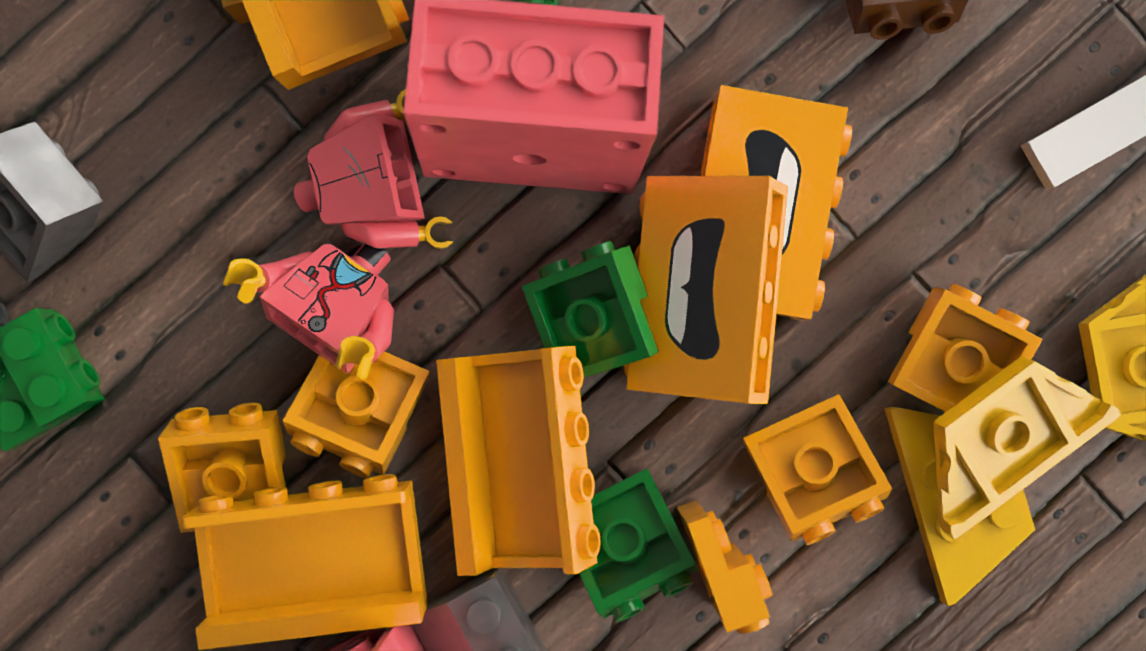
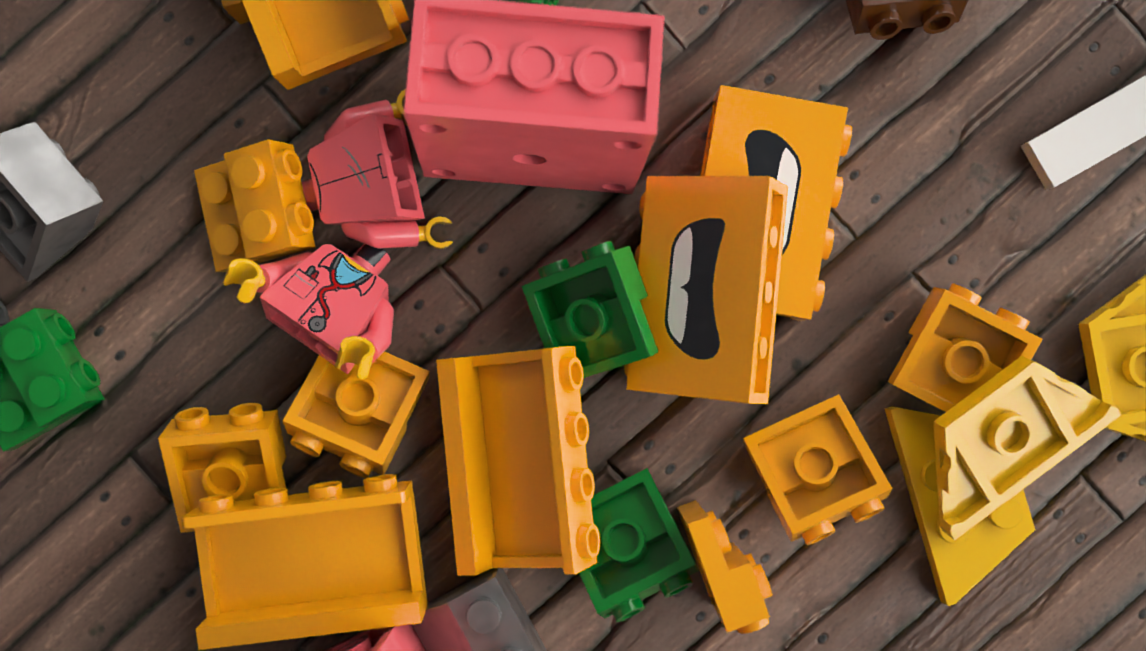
none -> light orange plate [194,139,316,272]

